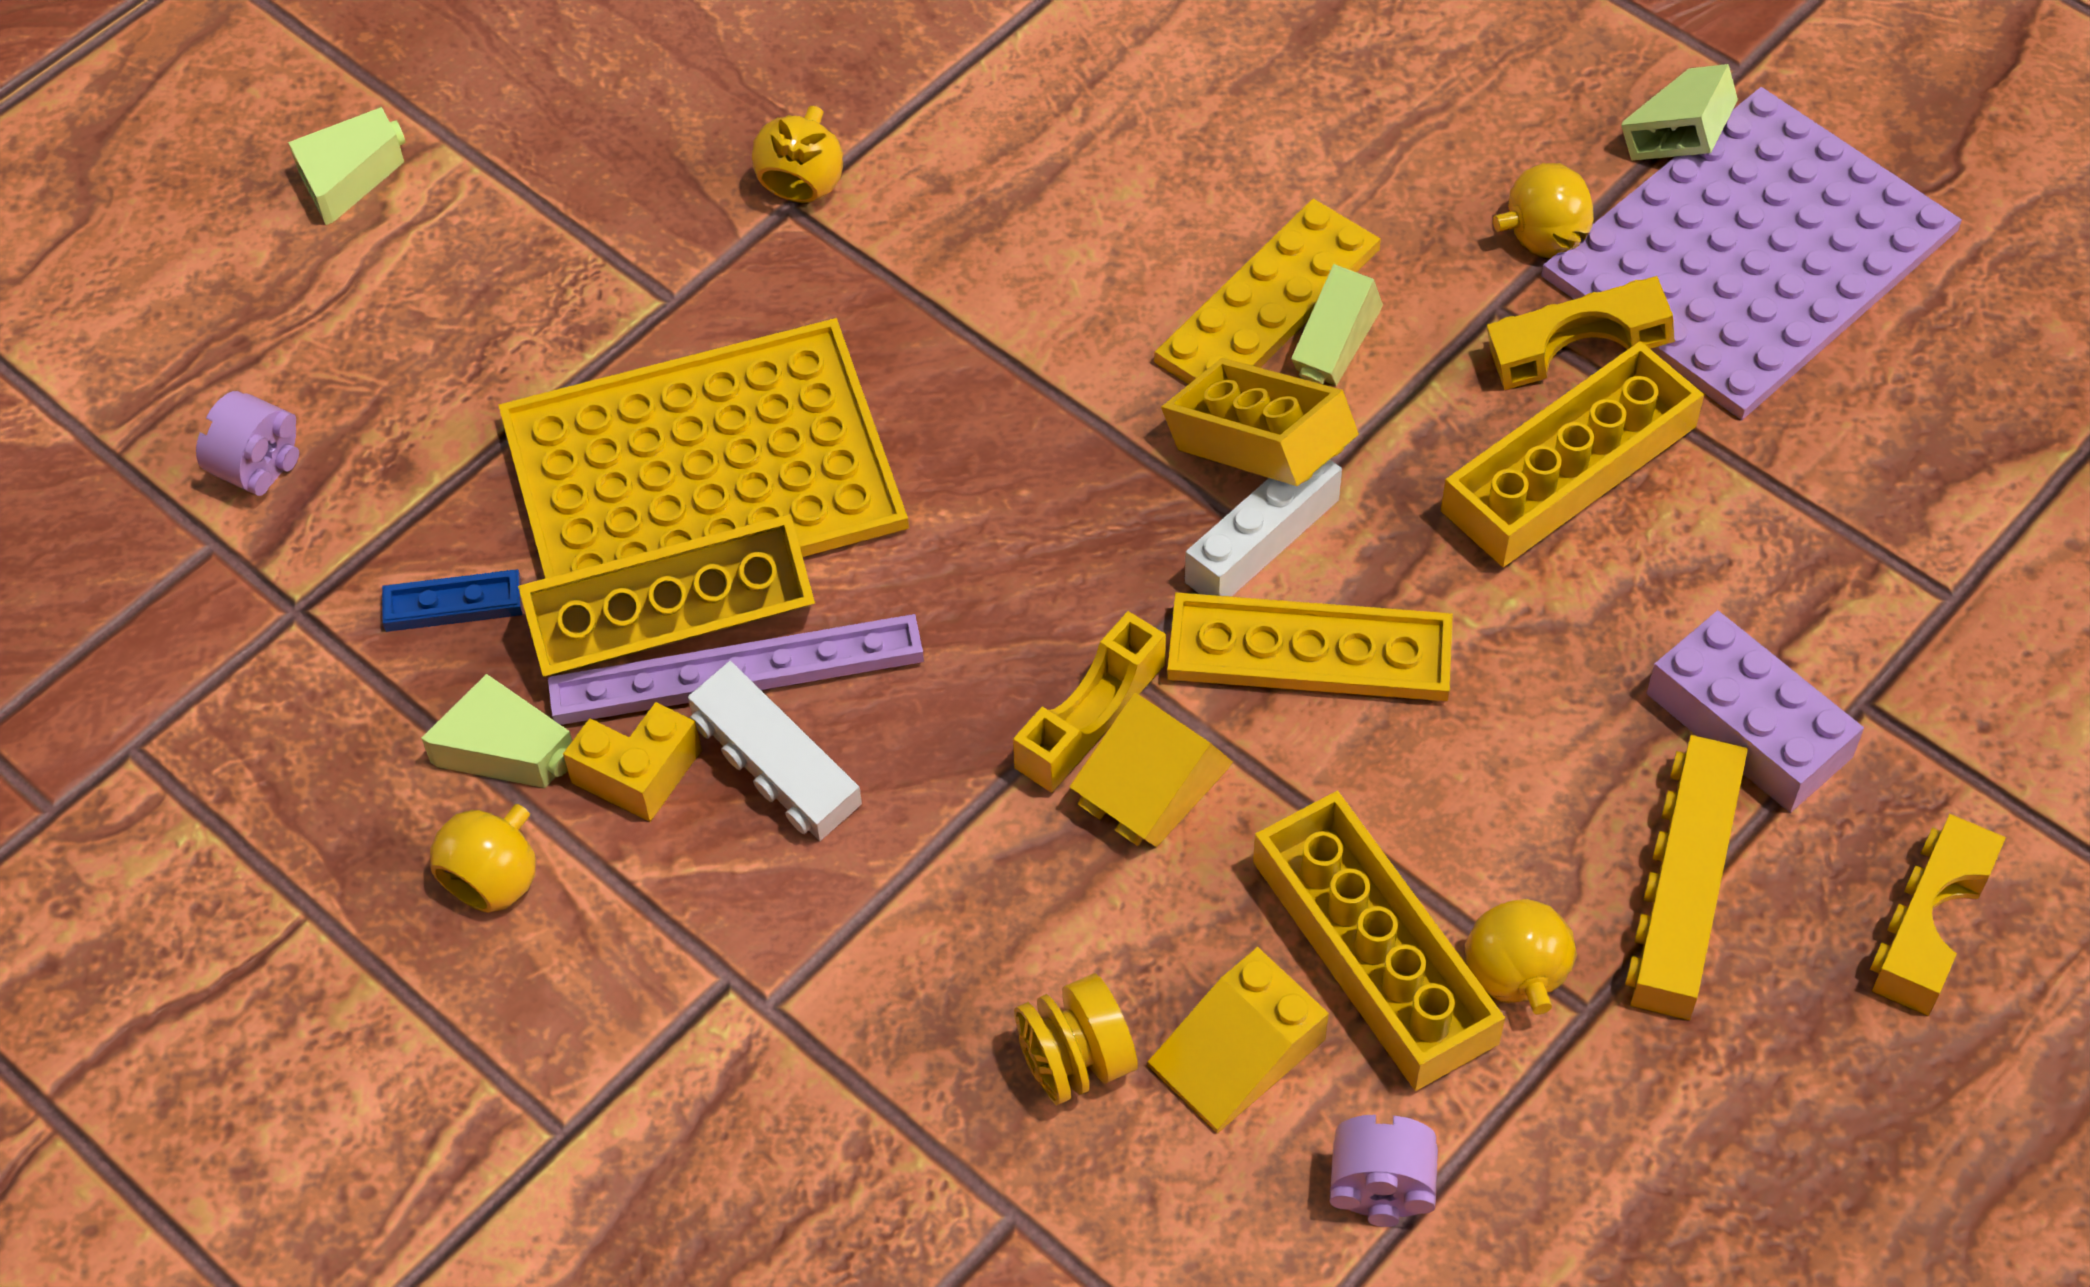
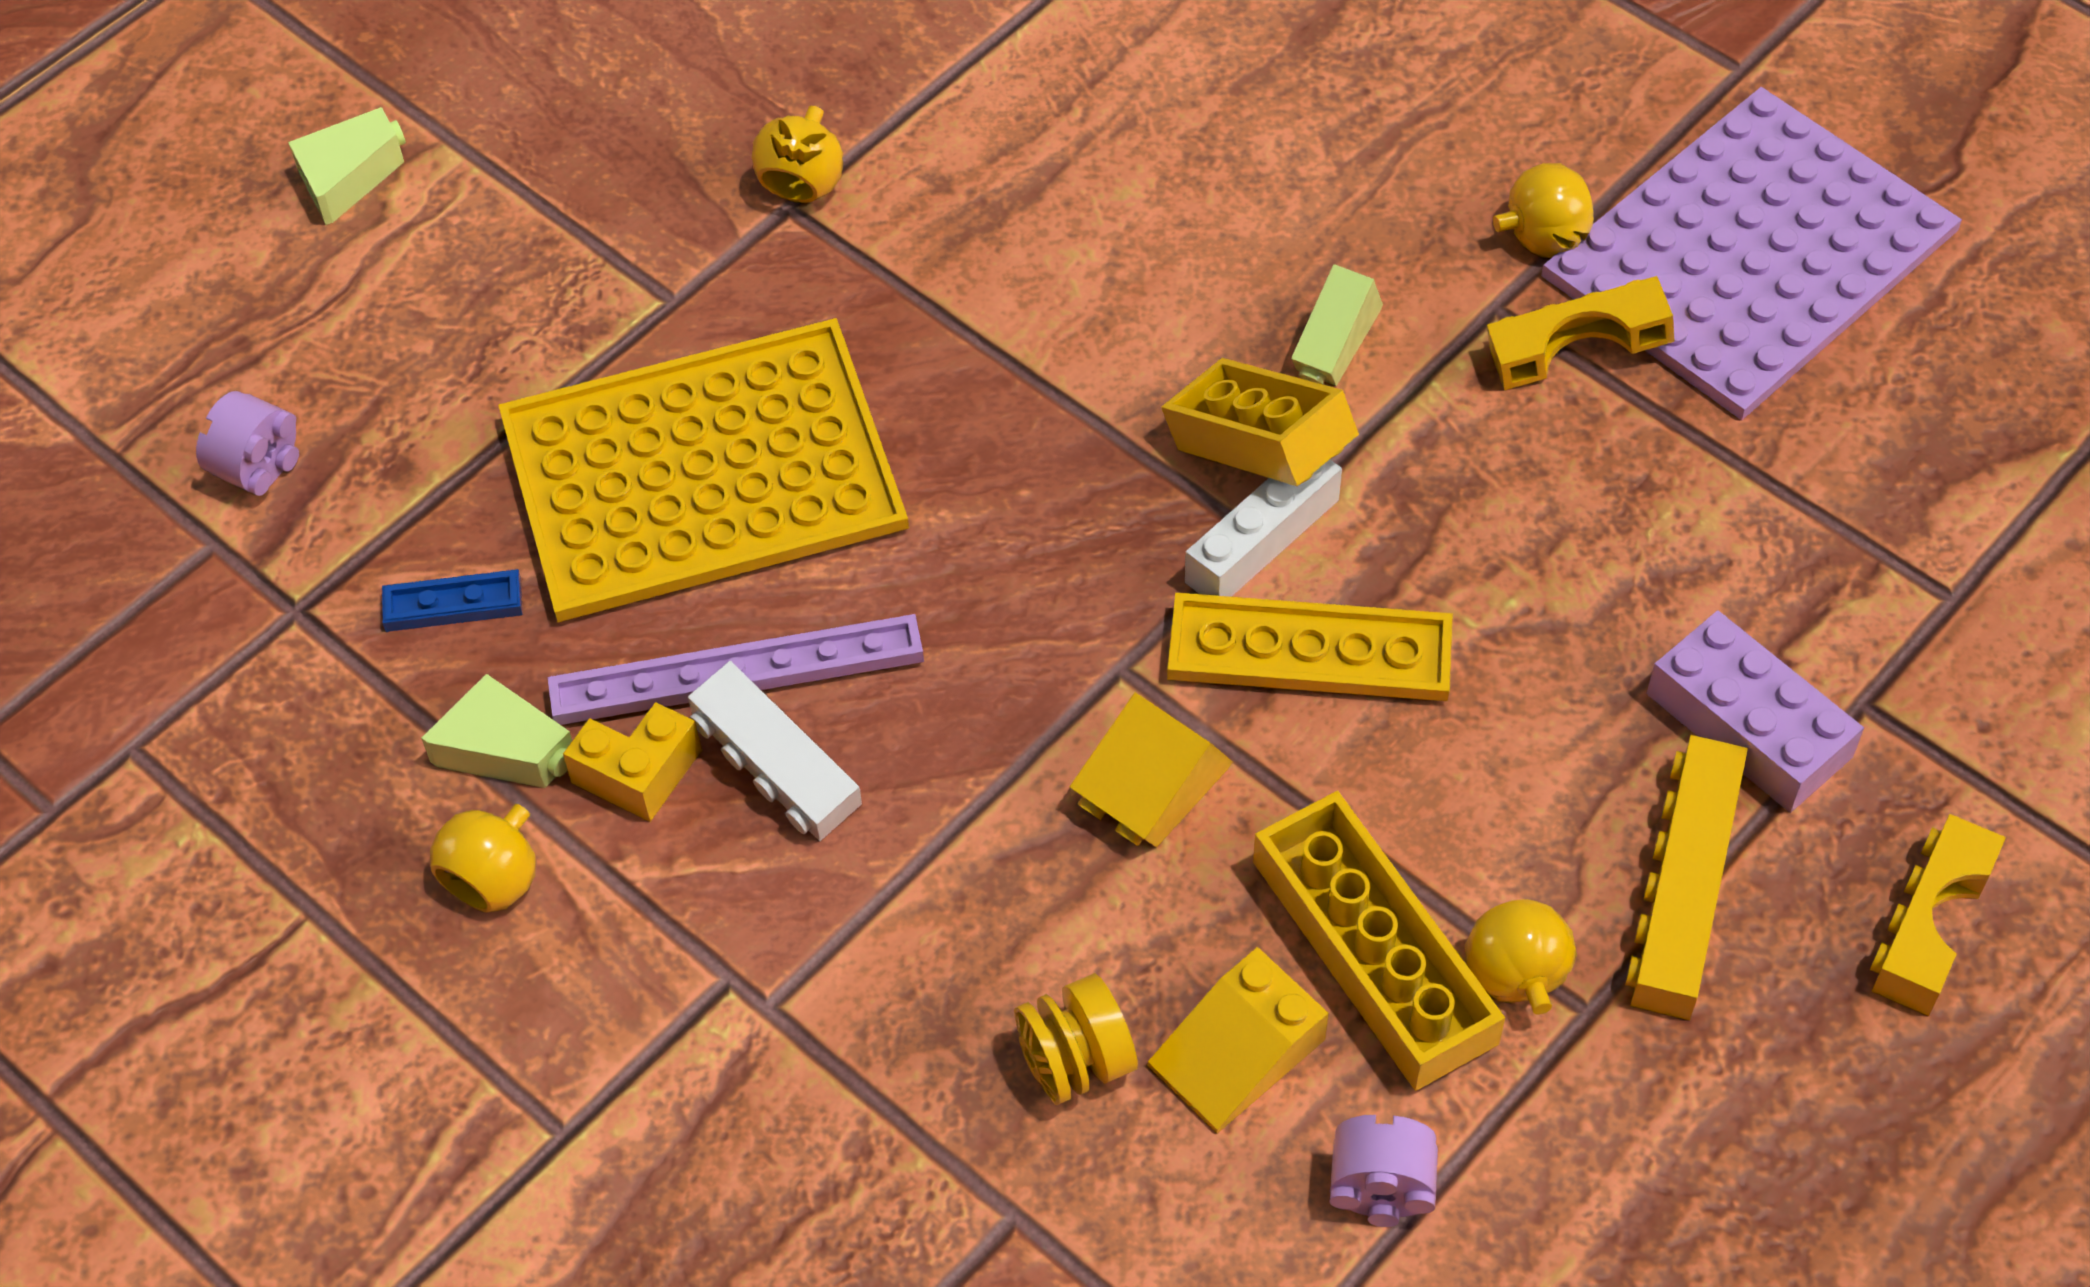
yellow brick [518,514,815,678] -> none
yellow arch [1013,611,1166,793] -> none
yellow plate [1154,198,1381,384] -> none
yellow brick [1441,341,1704,568] -> none
yellowish green slope [1621,64,1738,161] -> none

